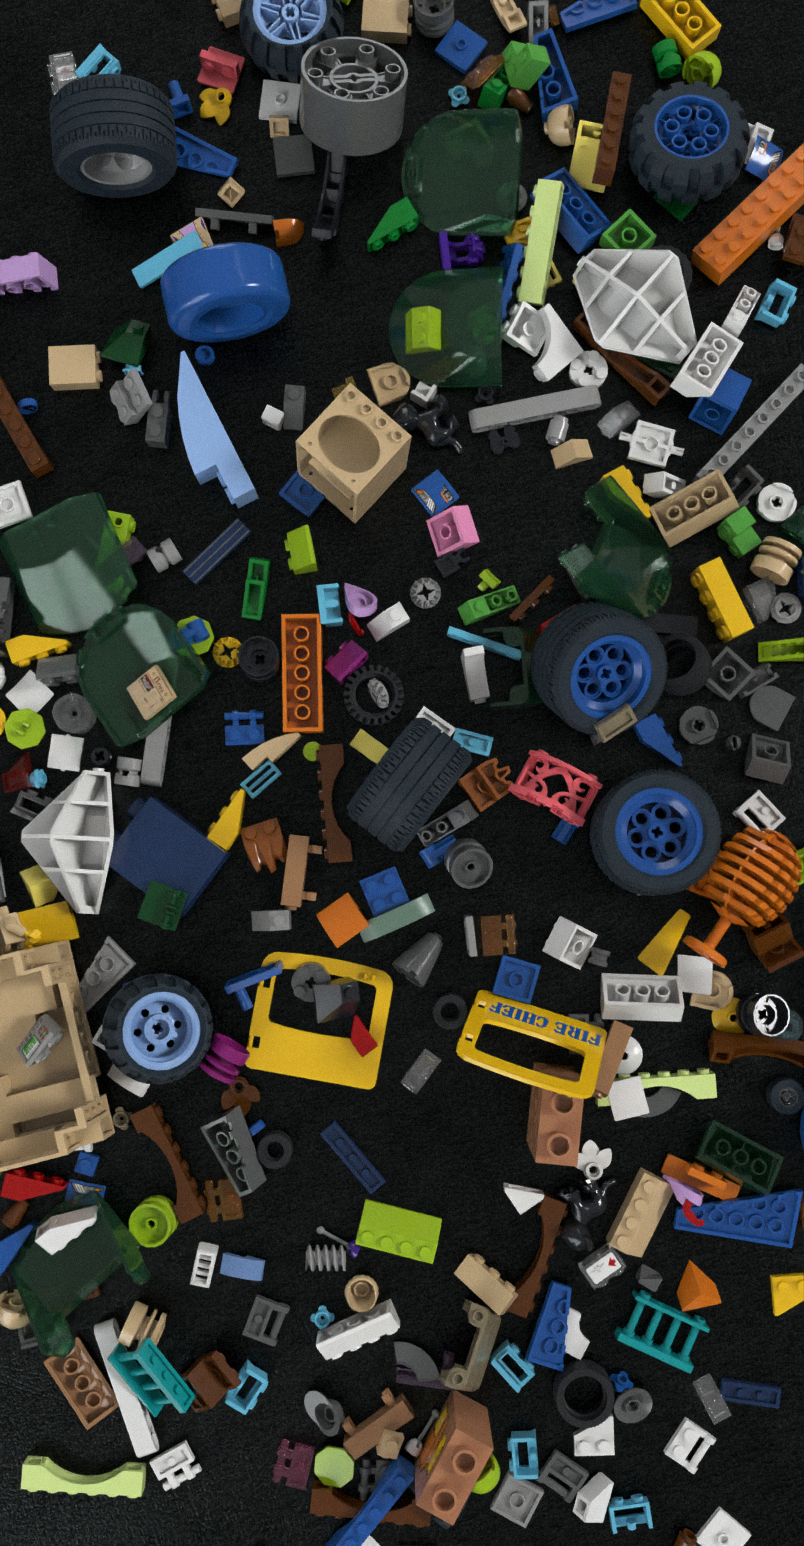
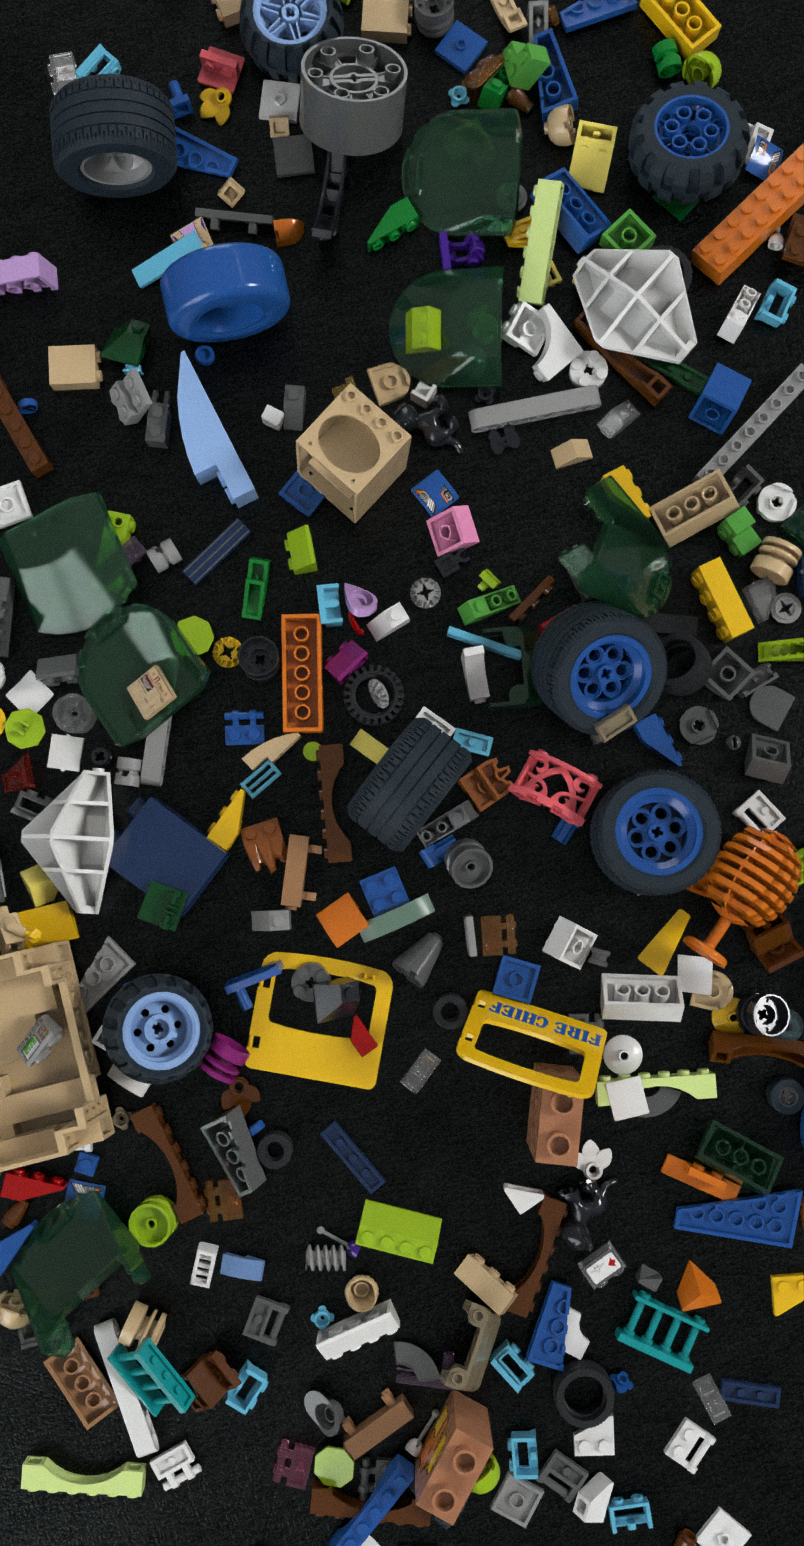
yellow slope [5,635,72,667] -> none
medium azure plate [30,769,47,789] -> none
white slope [35,1205,98,1255] -> none
blue piece [168,618,210,652] -> none
tan bracket [376,1429,404,1459] -> none
blue wing [491,243,524,324] -> none
light grey brick [545,415,569,446] -> none
reddish brown arch [592,71,632,187] -> none
medium nougat brick [592,1020,633,1099] -> none
tan slope [606,1167,673,1257] -> none
dark grey dish [613,1388,653,1423] -> none
white plate [619,420,684,469] -> none
white slope [643,471,686,499] -> none
lavender piece [662,1175,705,1226] -> none
white slope [670,321,744,397] -> none

